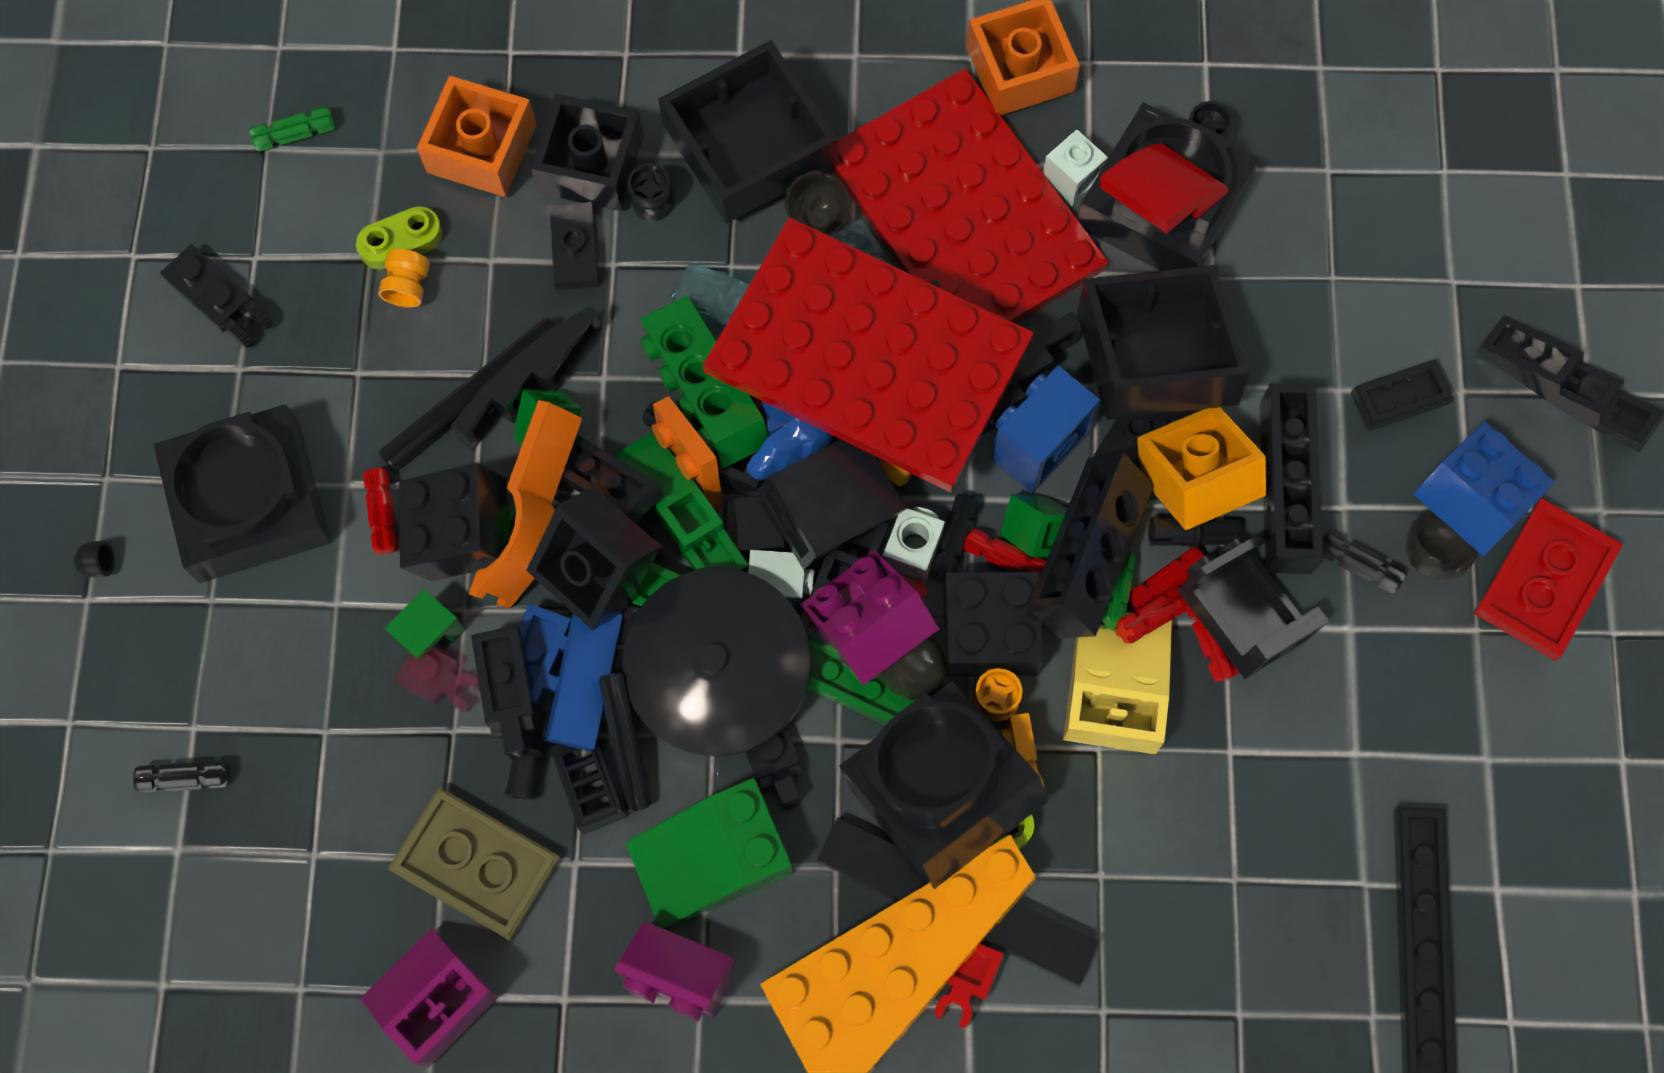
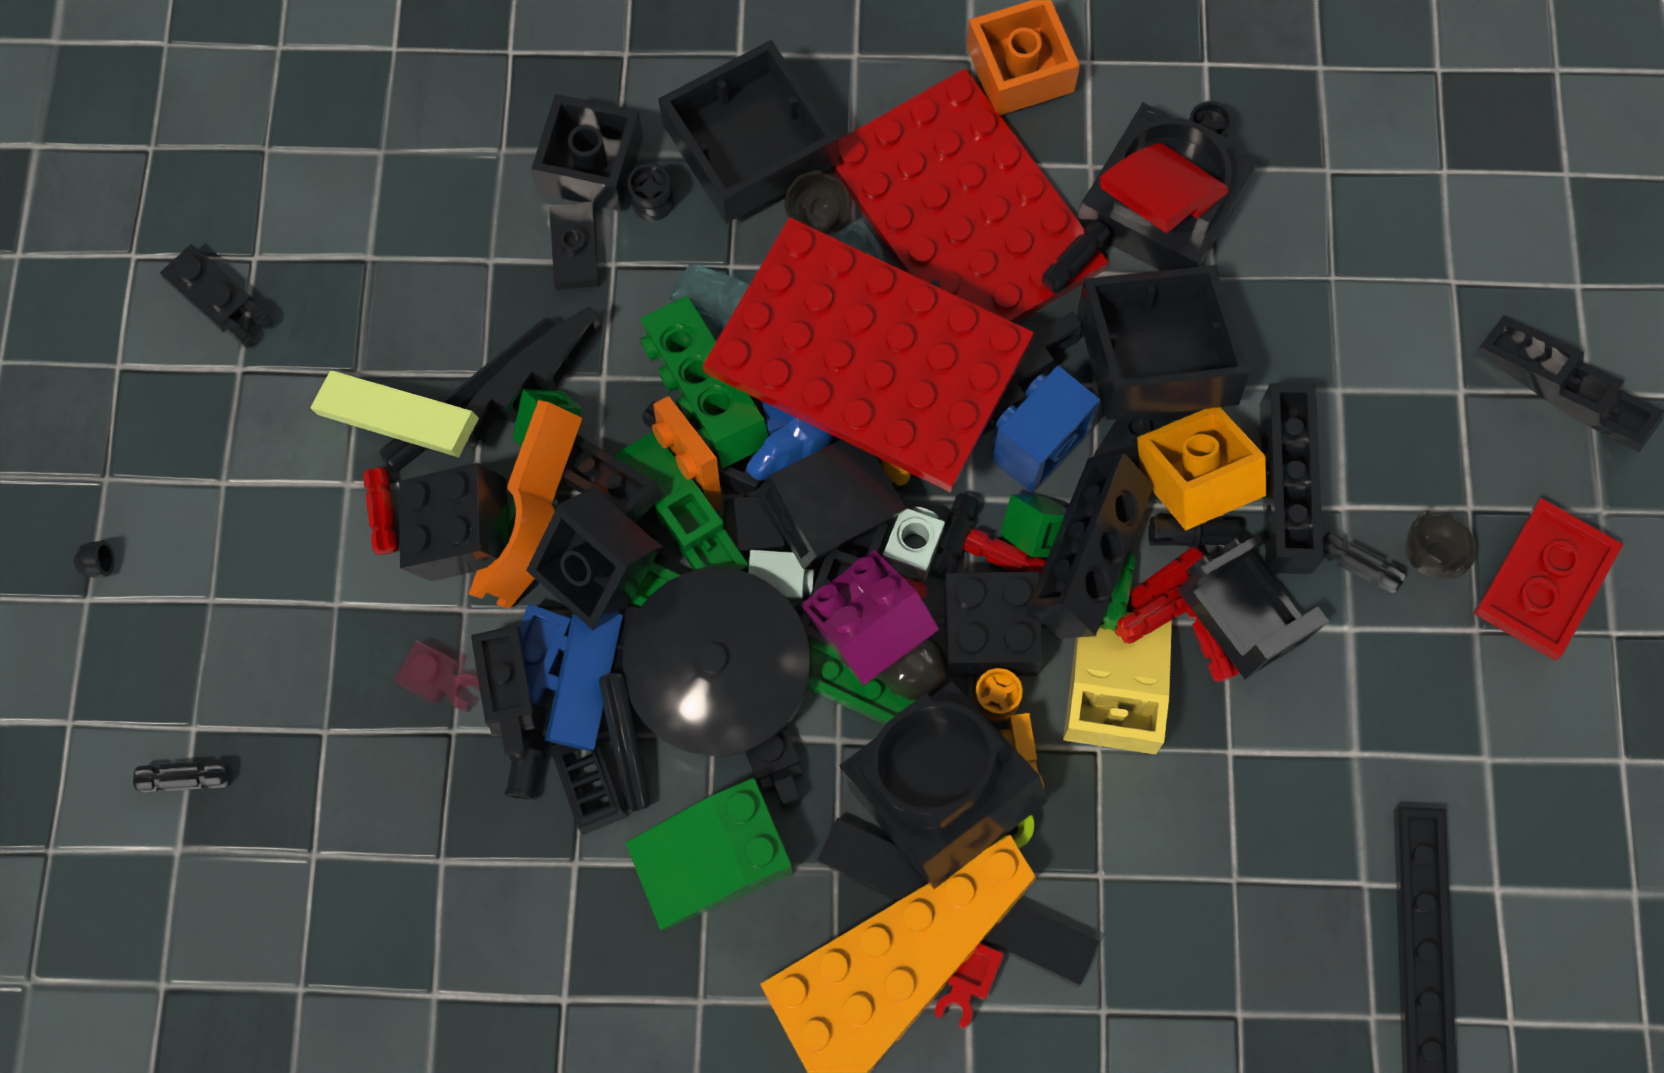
black container [153,404,331,584] -> none
green axle [249,106,335,151] -> none
lime plate [356,207,443,269] -> none
magenta slope [360,928,499,1069] -> none
light orange wheel [378,249,430,308] -> none
green panel [384,589,465,659] -> none
olive tile [388,787,561,942] -> none
orange brick [417,75,537,197] -> none
magenta slope [615,921,736,1021] -> none
light aqua brick [1043,130,1108,208] -> none
black plate [1350,359,1454,432] -> none
blue brick [1413,421,1555,557] -> none
none -> yellowish green tile [310,370,479,458]
none -> black axle [1041,220,1111,294]

